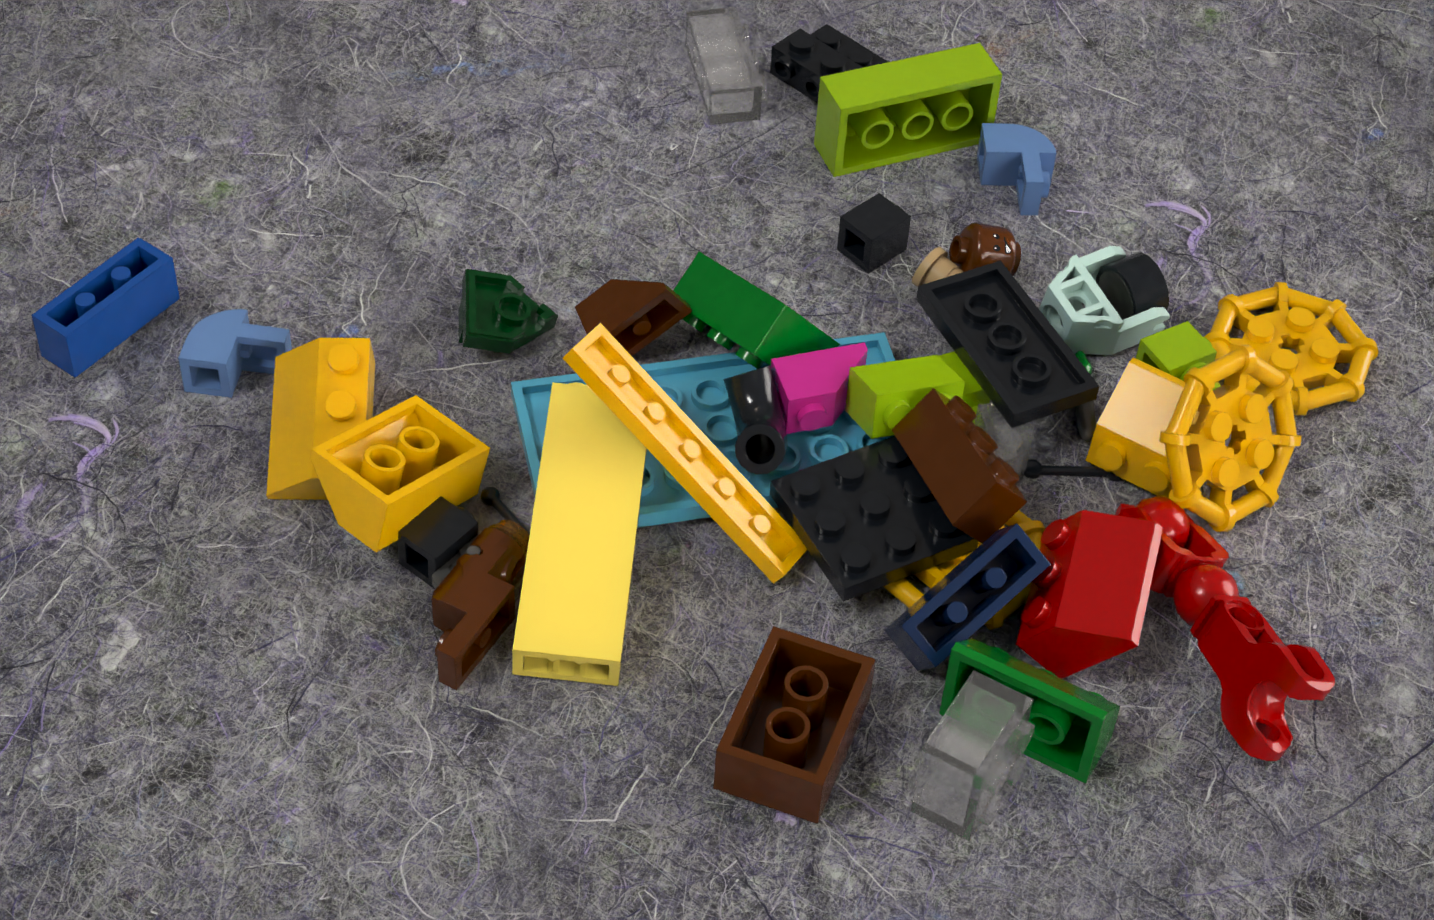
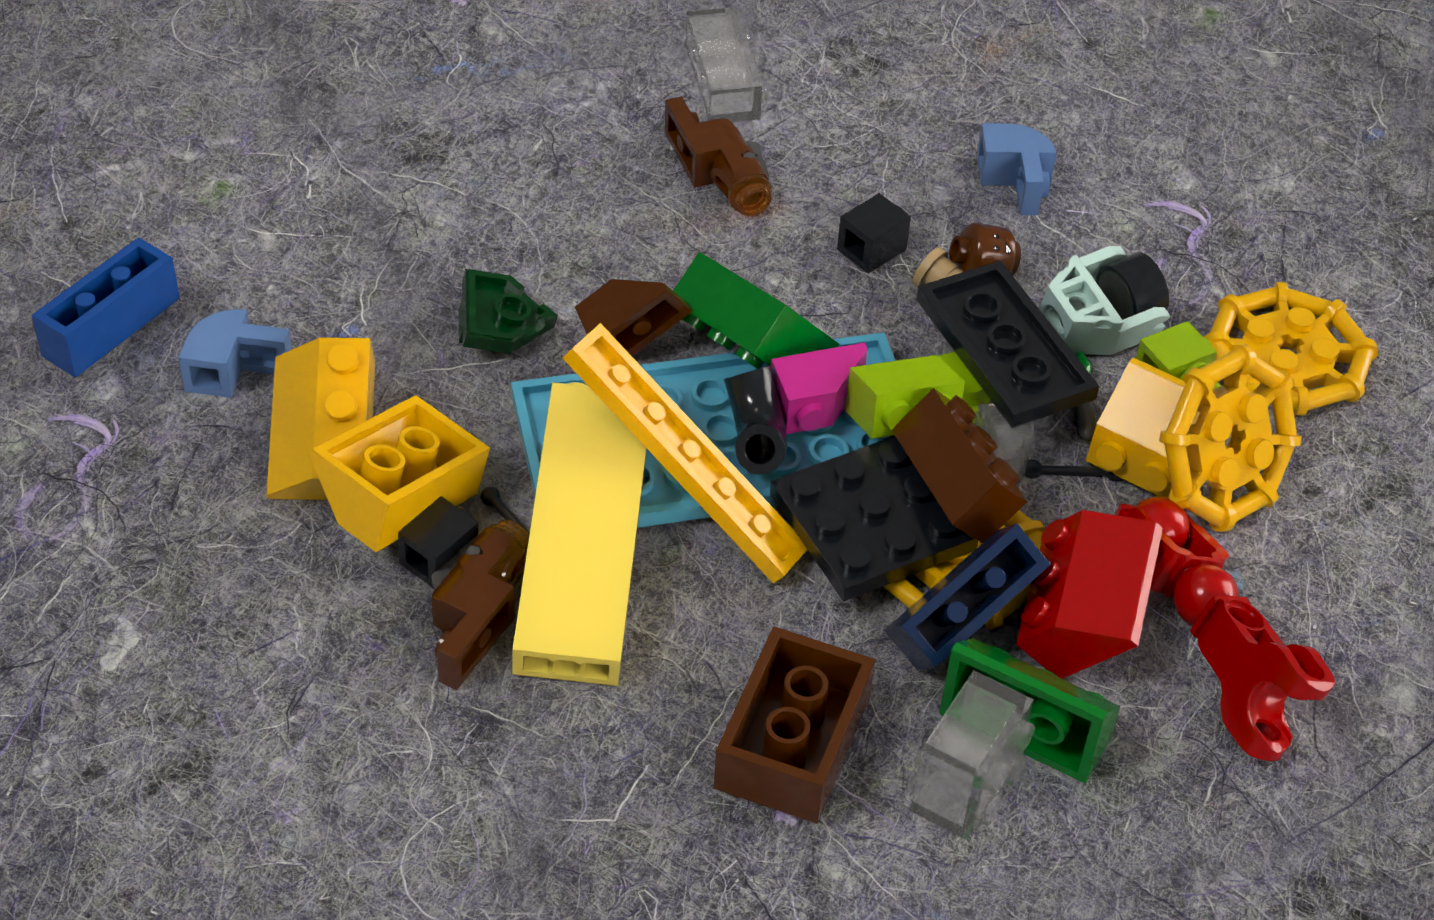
black plate [770,24,888,103] -> none
lime brick [814,43,1002,177] -> none
none -> reddish brown plate [664,96,772,216]

